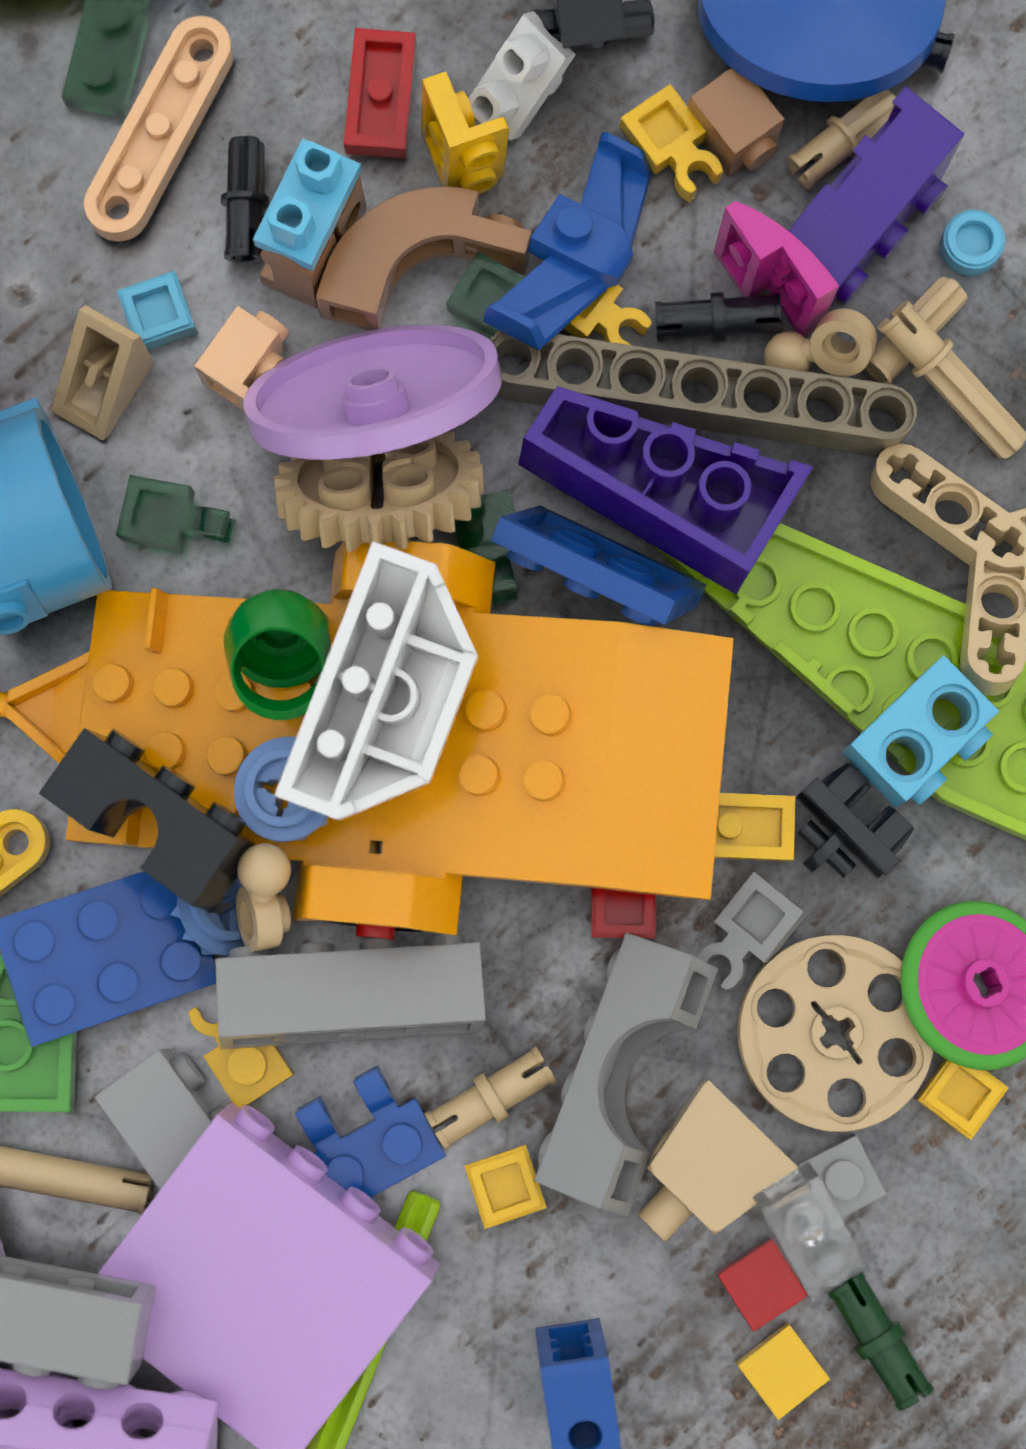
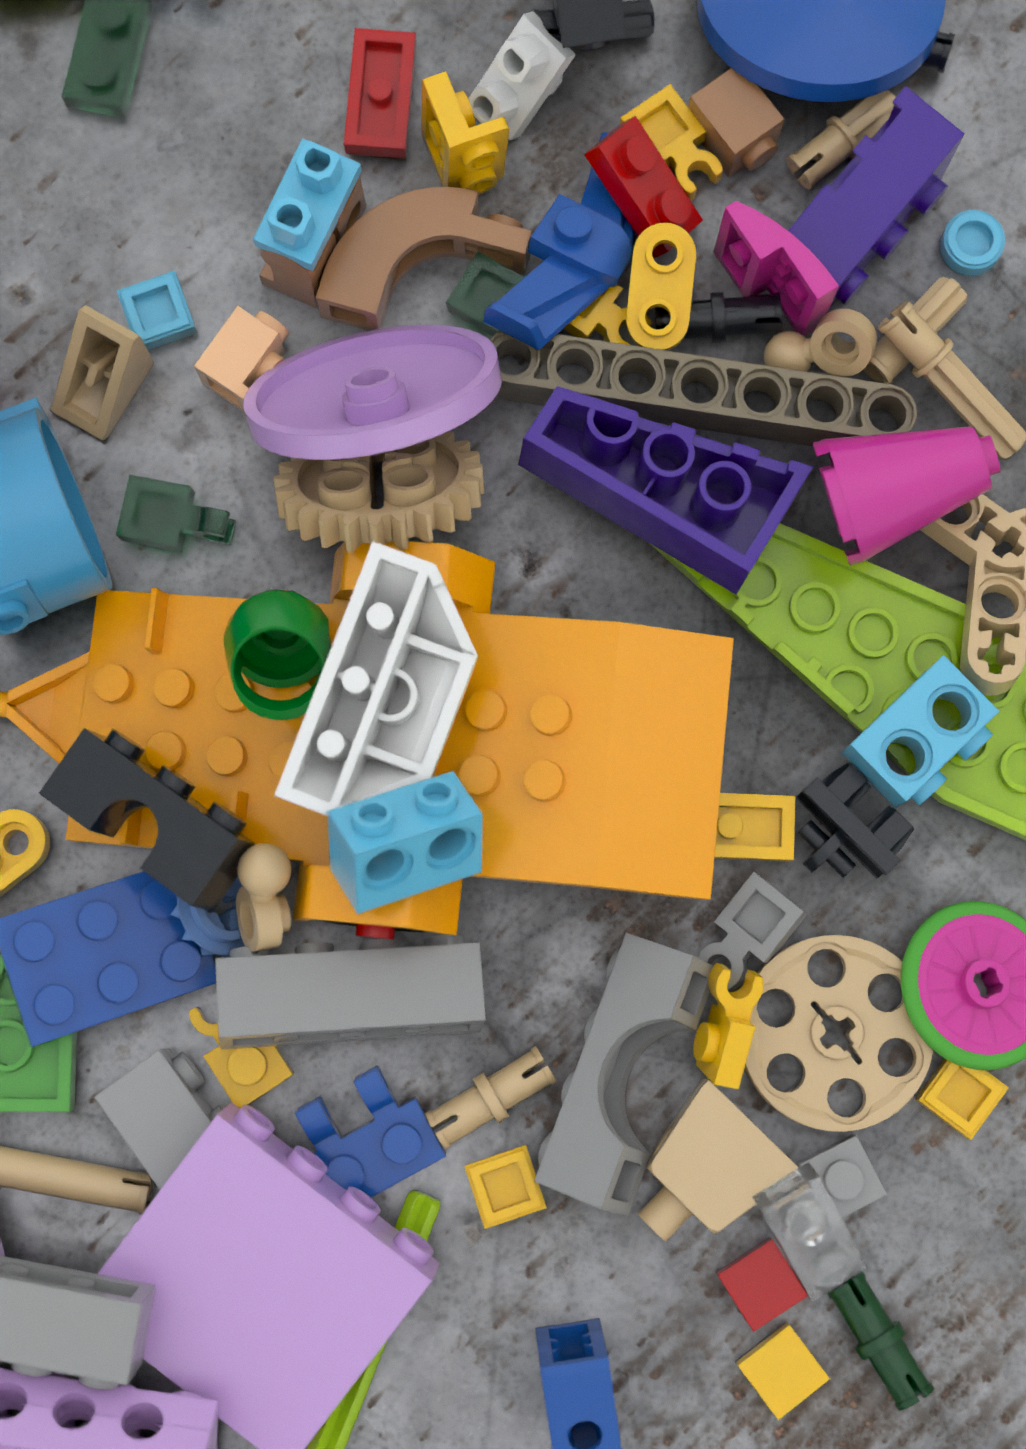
light nougat plate [84,16,234,241] -> none
black axle [220,135,270,264] -> none
medium blue gear [234,737,328,843] -> none
clear green plate [454,489,518,606] -> none
blue plate [490,505,707,627] -> none
red tile [591,888,656,939] -> none
none -> medium azure brick [327,771,483,914]
none -> red plate [584,116,703,259]
none -> yellow plate [626,223,696,351]
none -> yellow plate [693,963,764,1089]
none -> dark pink cone [813,426,1001,566]

